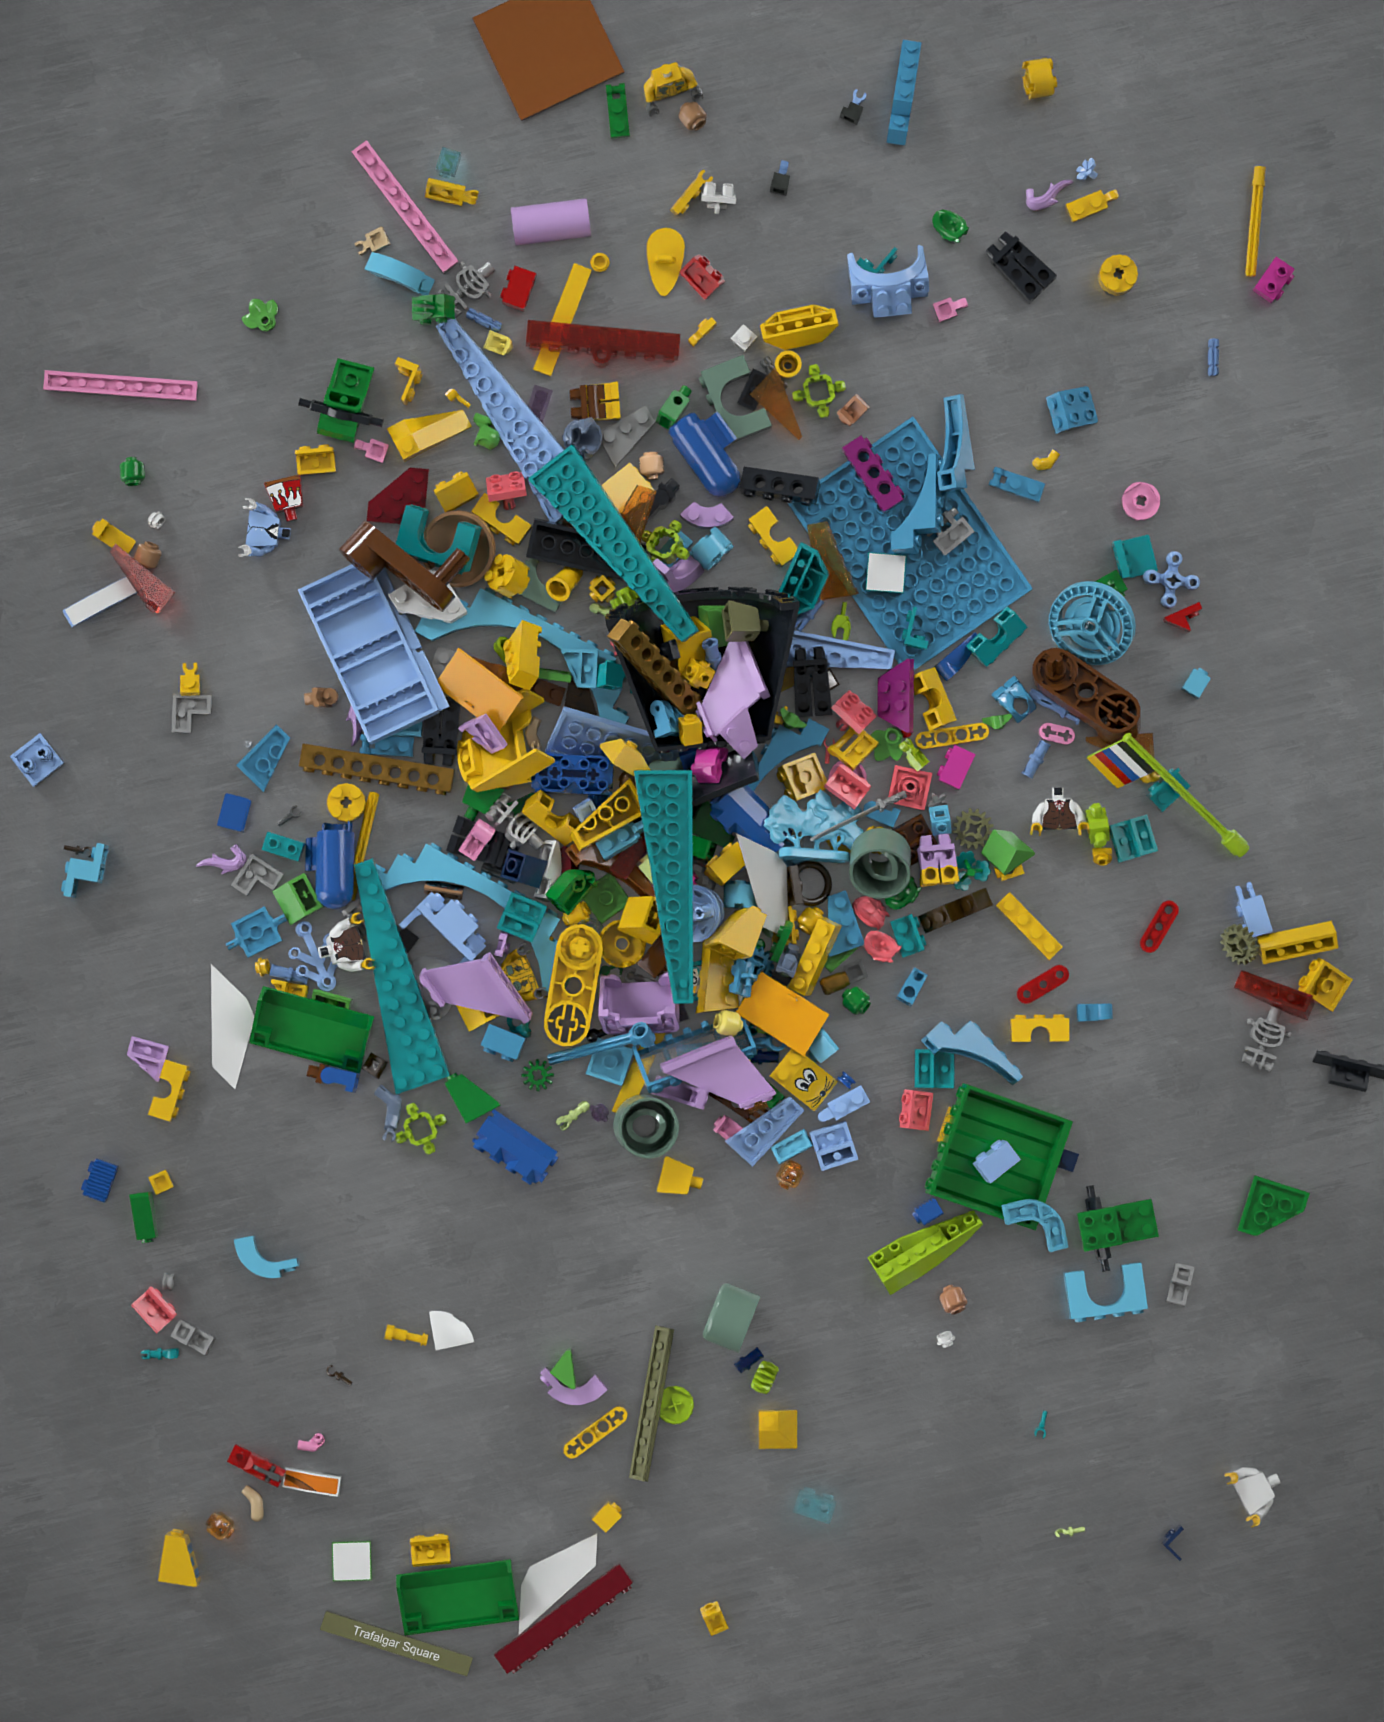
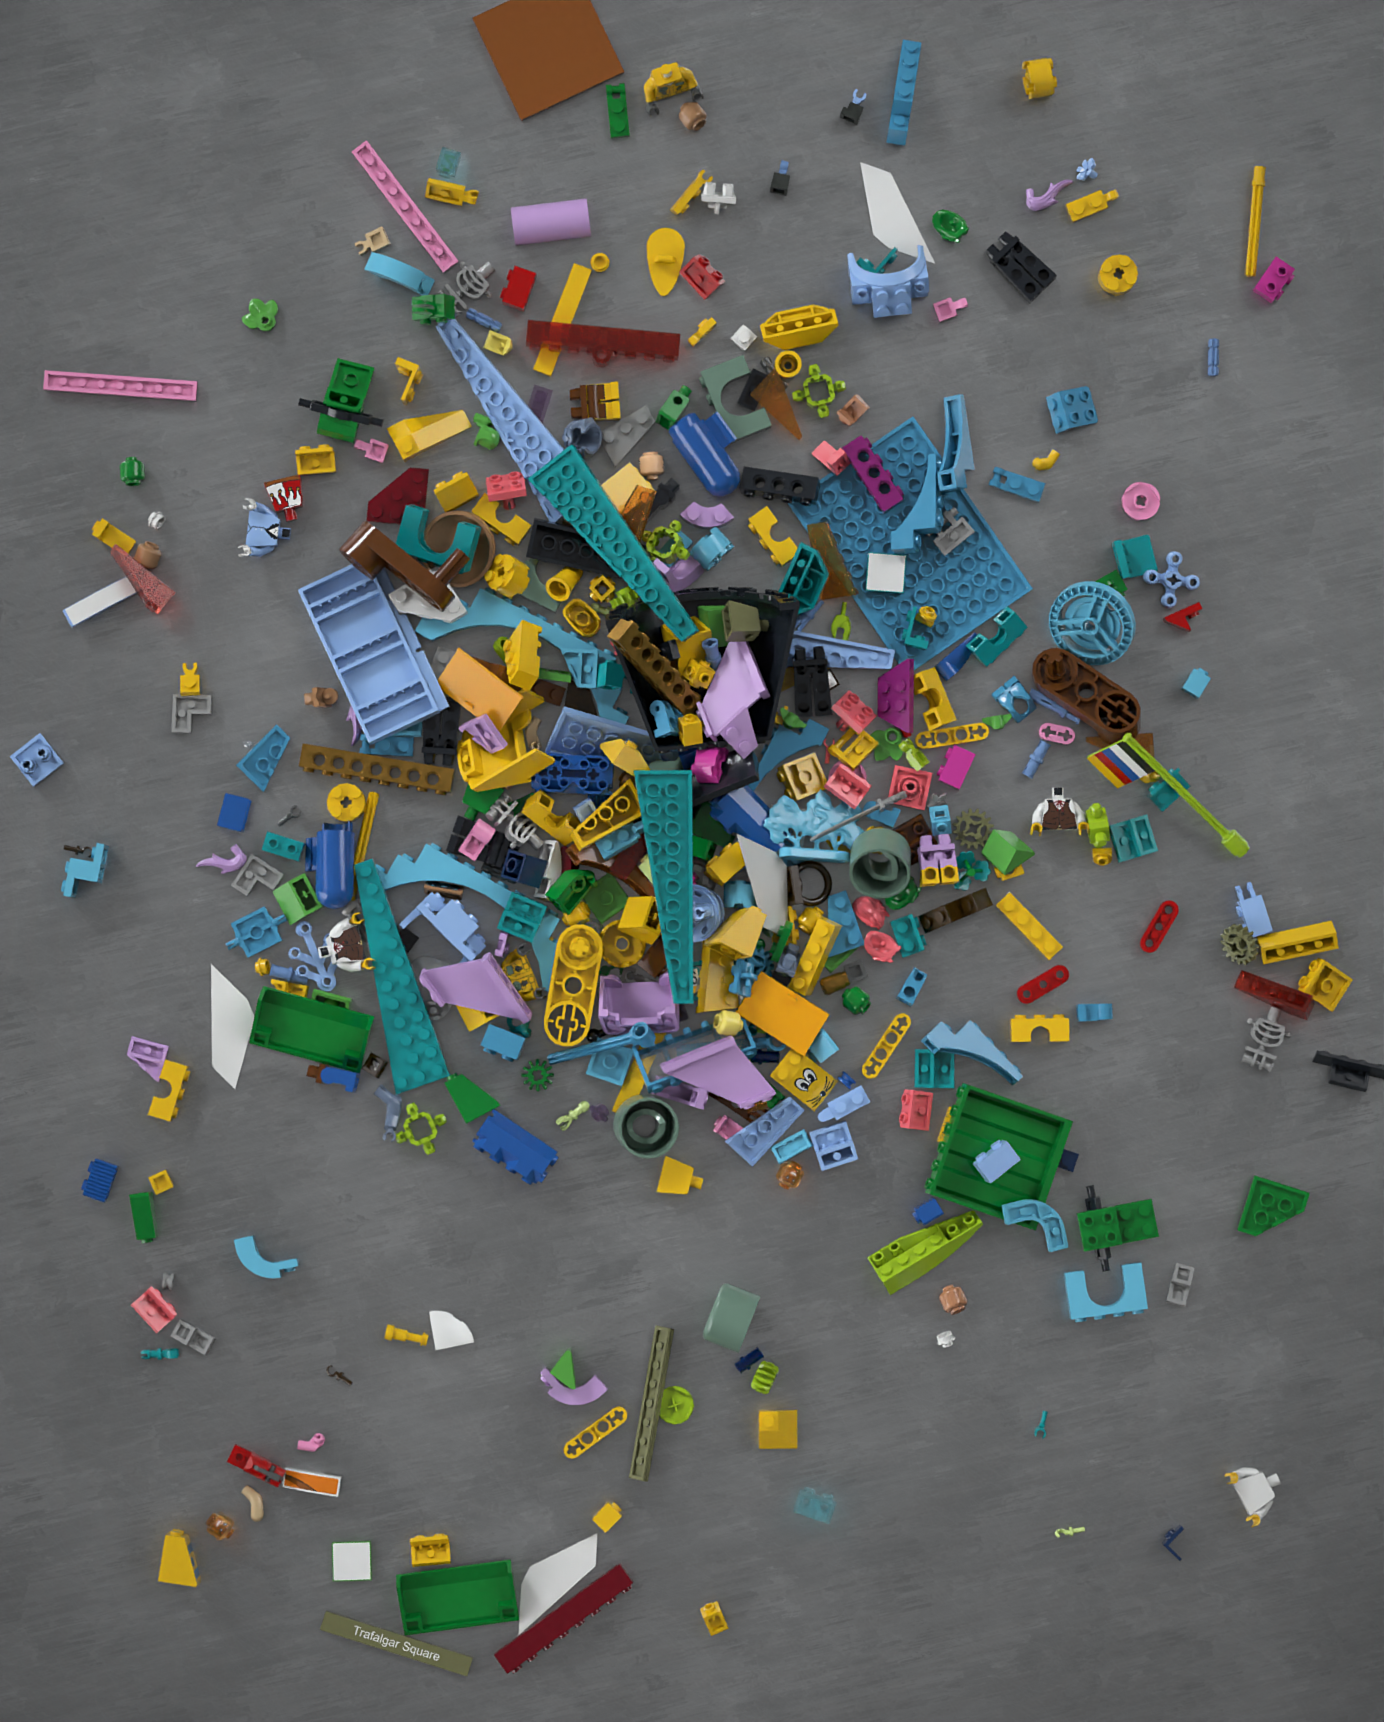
yellow hand [445,389,471,408] -> none
none -> yellow piece [563,598,601,638]
none -> coral bracket [812,441,850,476]
none -> white sticker [860,162,935,264]
none -> yellow beam [862,1013,911,1079]
none -> yellow plate [914,606,937,628]

